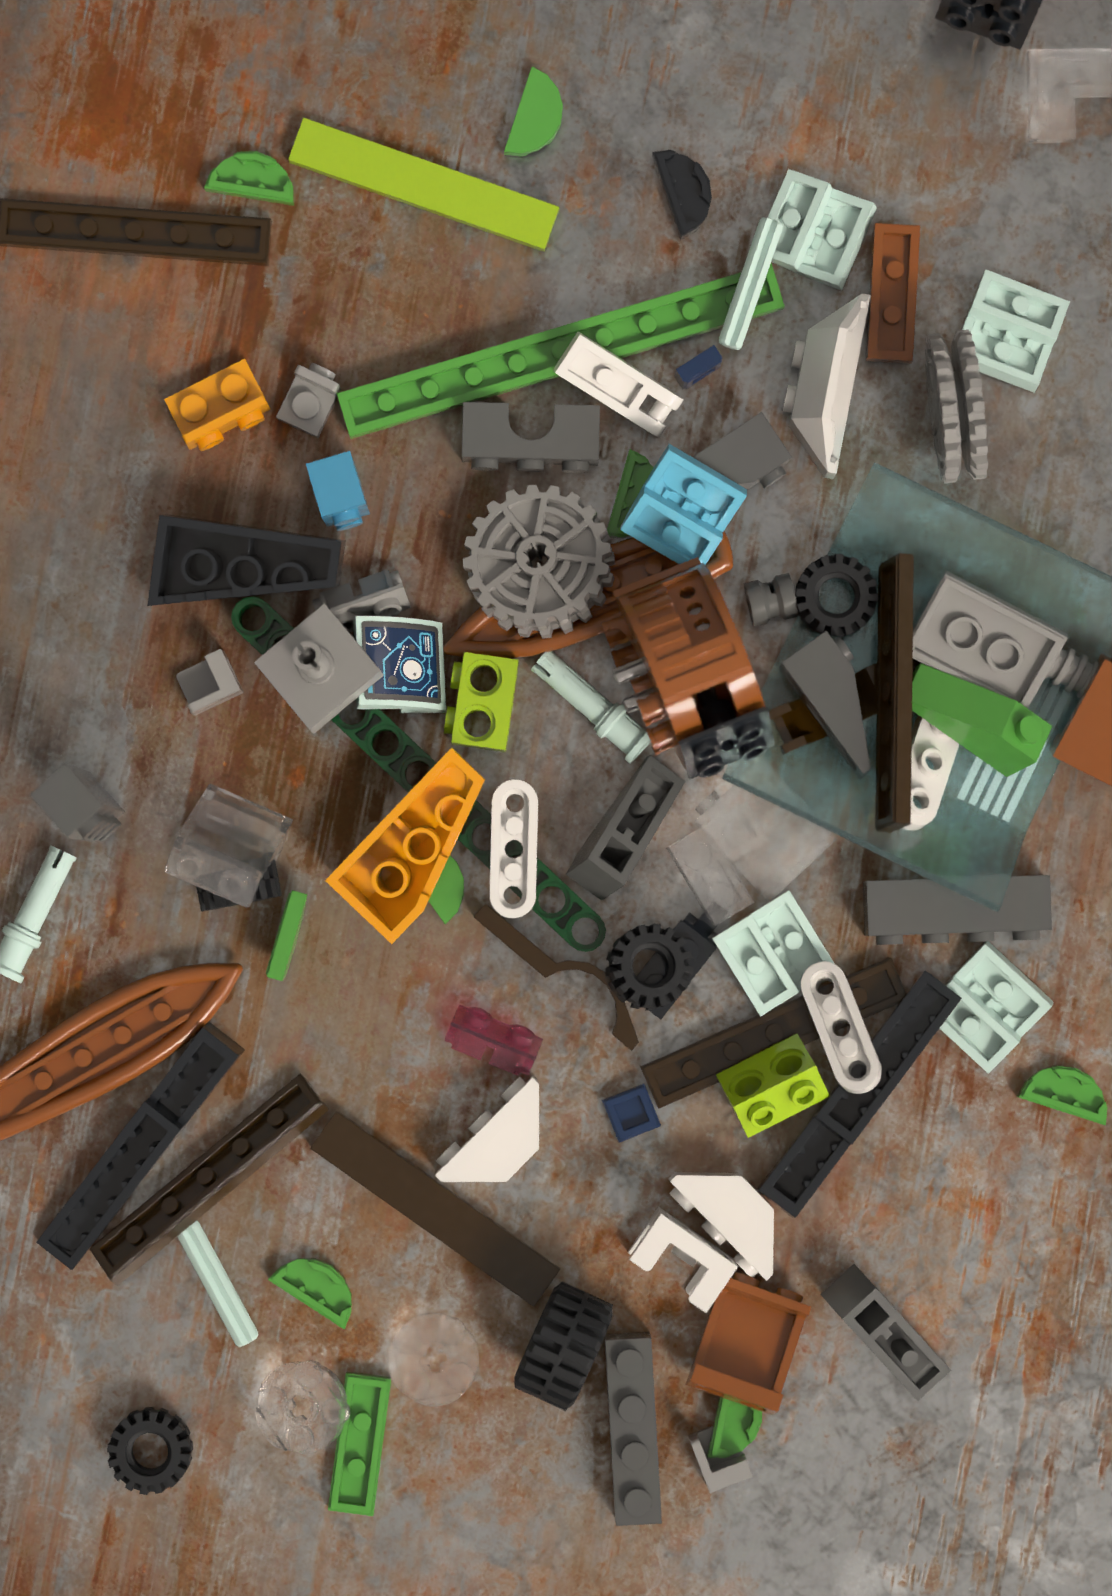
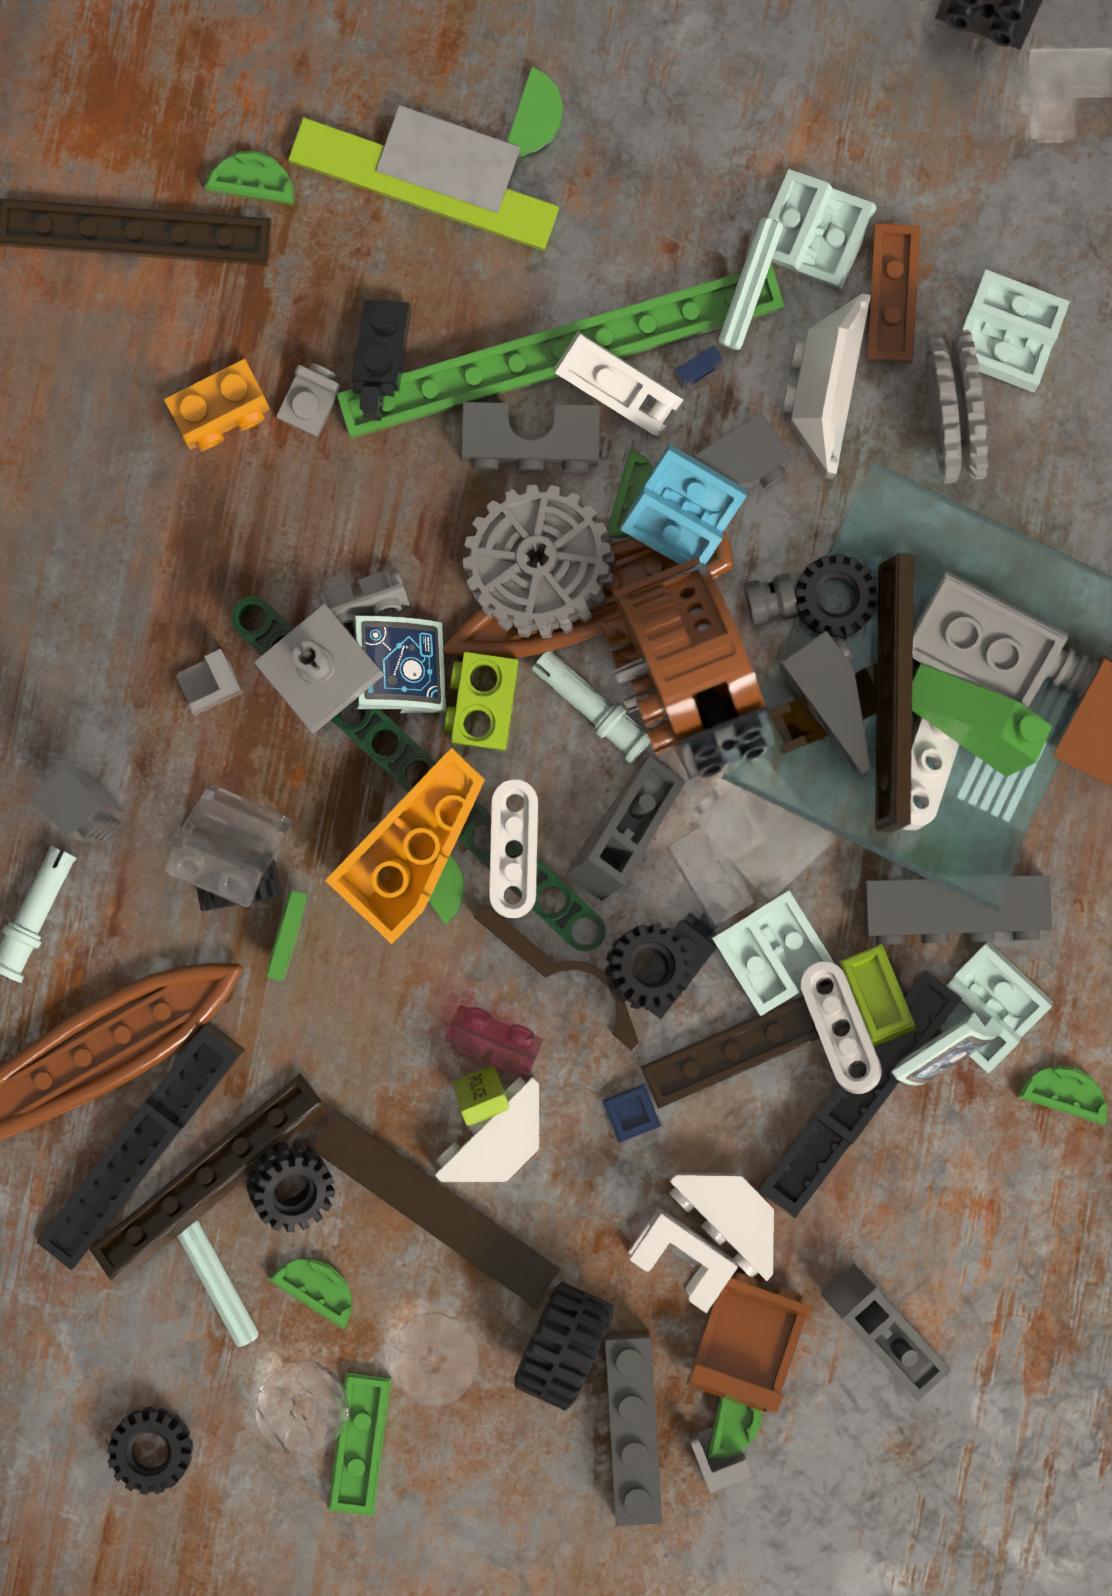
black wedge [147,514,346,606] -> none
dark azure brick [306,451,370,531] -> none
black tile [652,150,712,240] -> none
lime brick [716,1034,830,1138] -> none
none -> black tyre [246,1142,335,1232]
none -> black hinge [352,300,411,421]
none -> flat silver sticker [376,105,521,213]
none -> lime tile [452,1064,510,1126]
none -> lime tile [840,944,917,1047]
none -> light aqua slope [892,1012,1003,1086]

